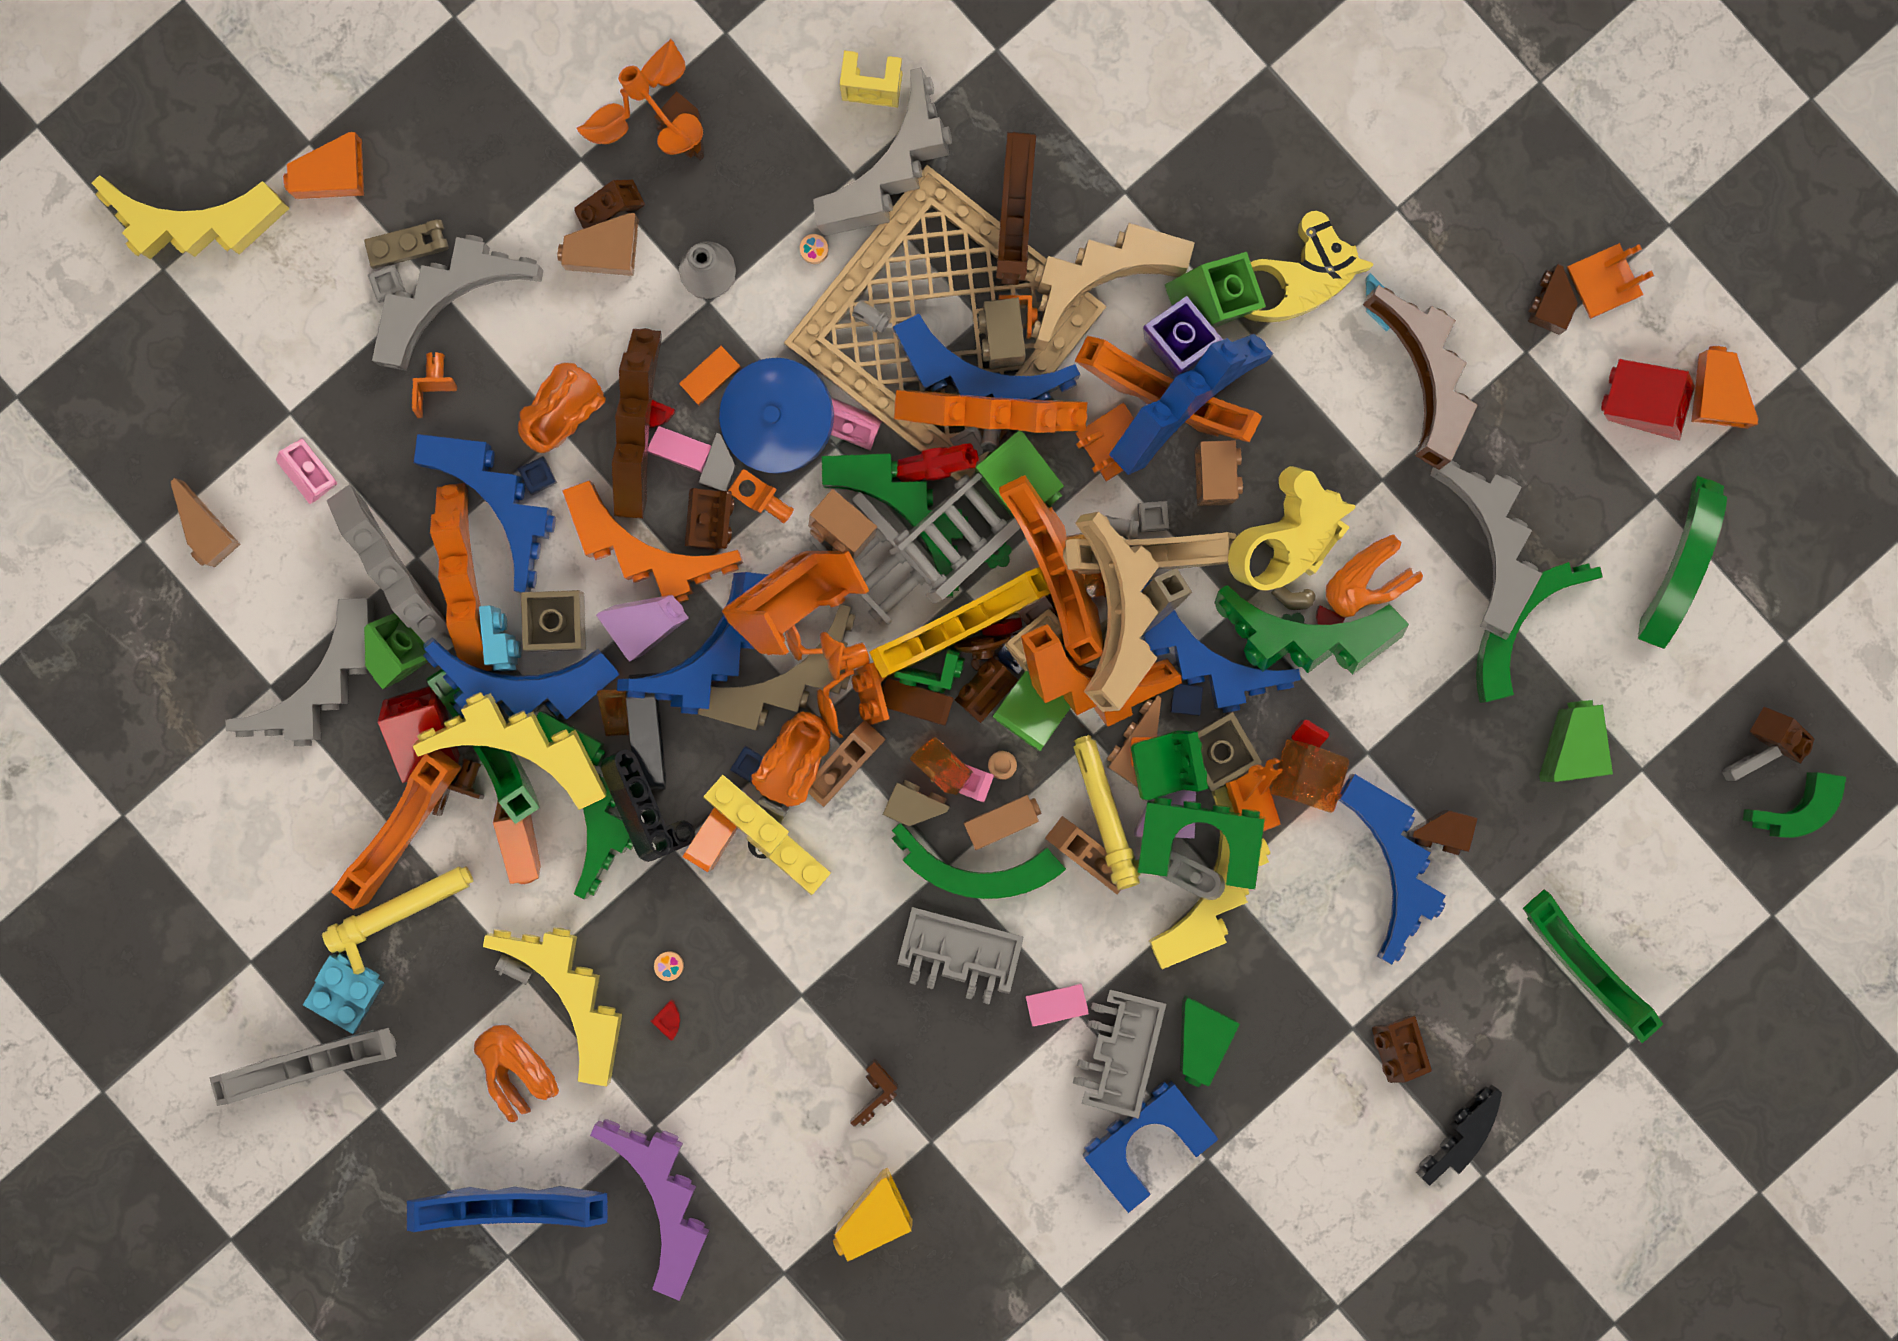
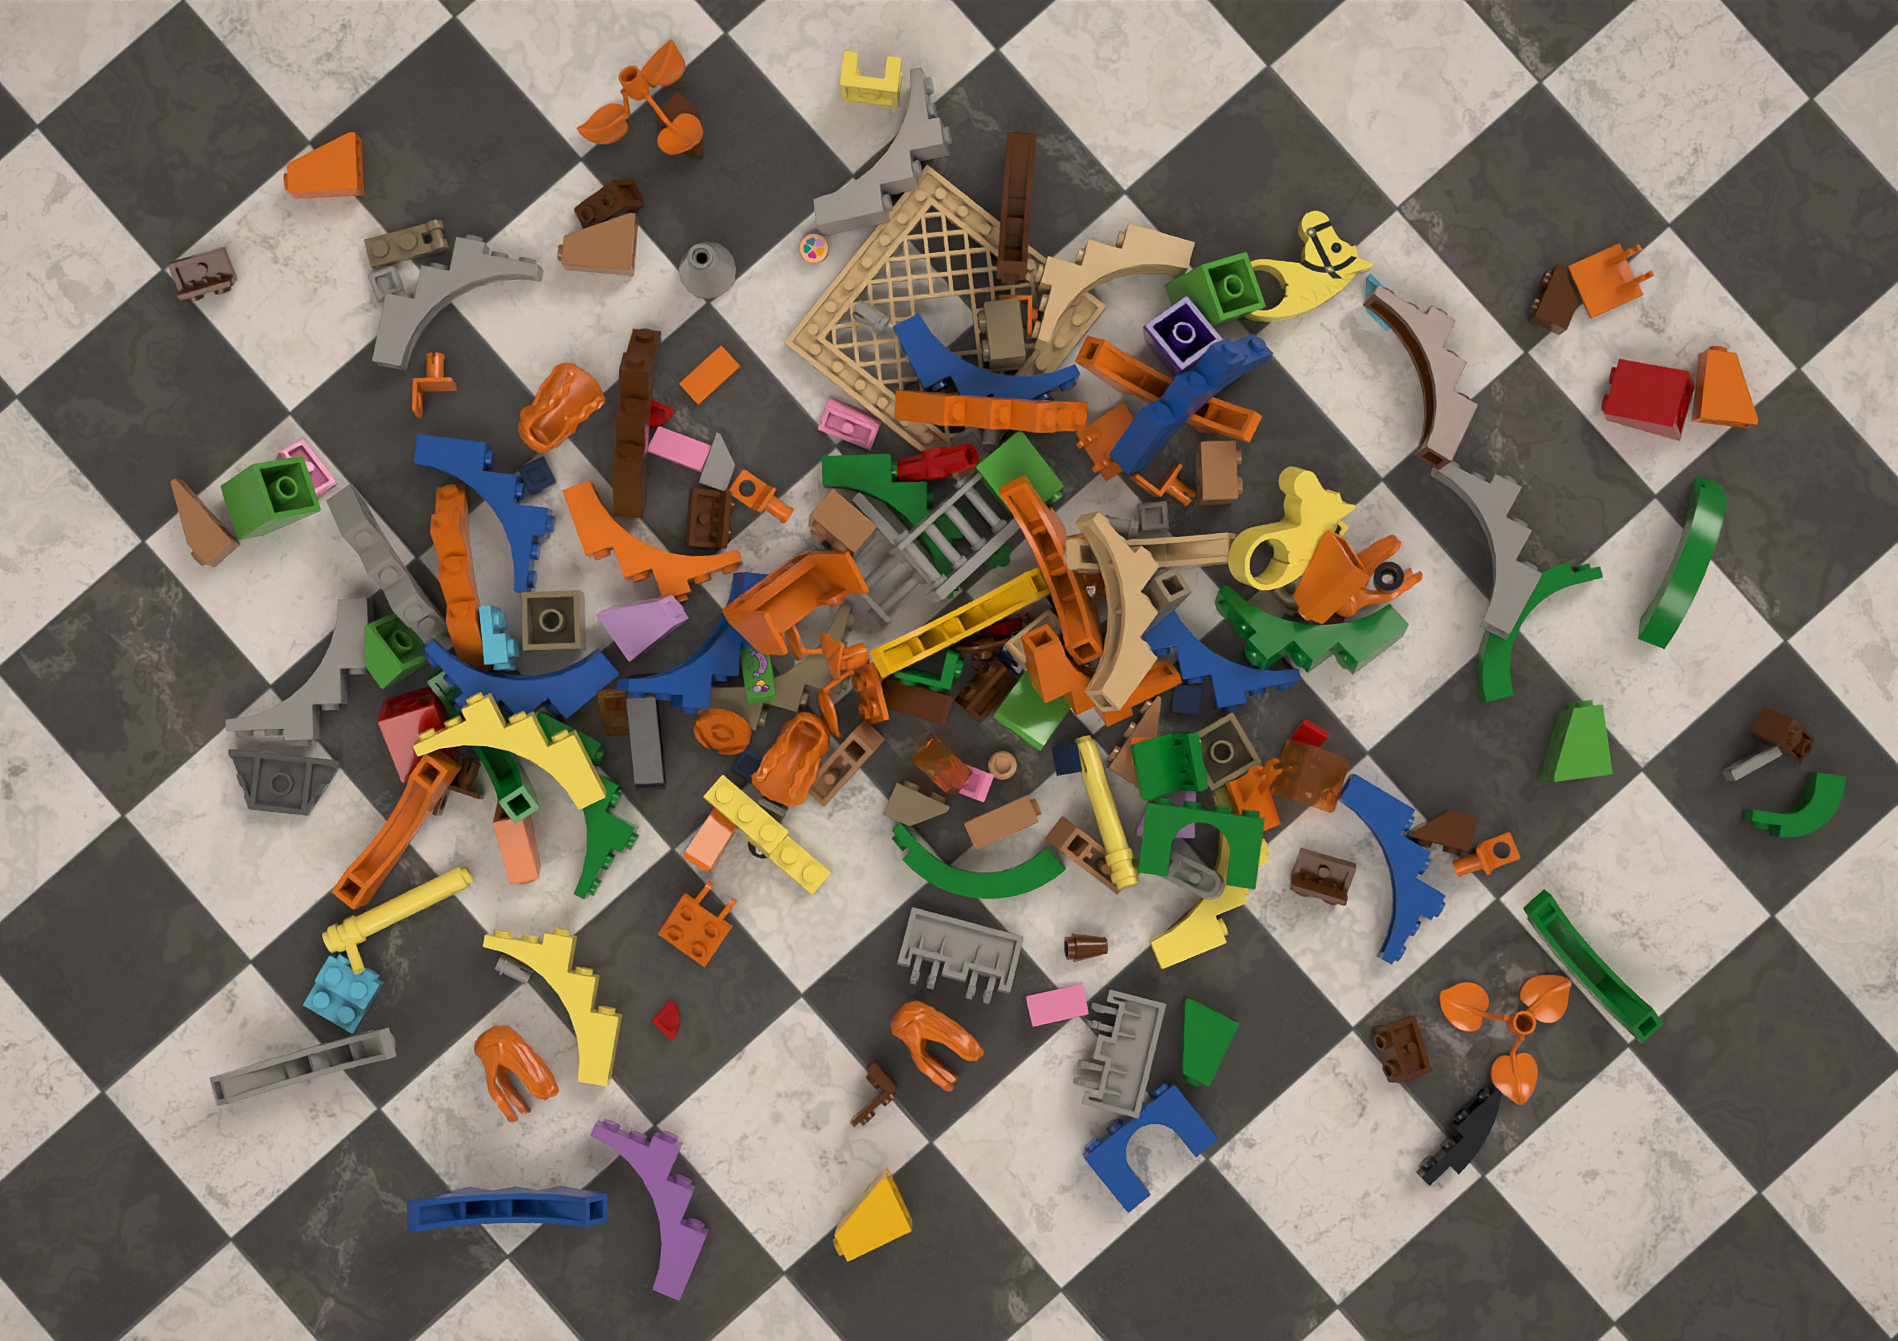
light yellow arch [92,175,290,259] -> none
black beam [601,749,695,862] -> none
light nougat tile [654,951,684,981] -> none
blue dish [719,358,834,474] -> none
none -> reddish brown bracket [168,247,237,303]
none -> bright green slope [220,456,321,540]
none -> dark grey wing [228,749,342,816]
none -> orange plate [658,881,737,967]
none -> orange tile [694,708,752,755]
none -> bright green tile [740,648,777,705]
none -> orange hair [890,1000,984,1092]
none -> dark blue tile [1052,743,1082,776]
none -> reddish brown cone [1064,933,1108,962]
none -> orange bracket [1129,463,1197,507]
none -> reddish brown bracket [1290,847,1356,906]
none -> orange slope [1292,529,1371,625]
none -> black brick [1373,562,1404,594]
none -> orange plant [1439,975,1572,1105]
none -> orange bracket [1452,832,1520,878]

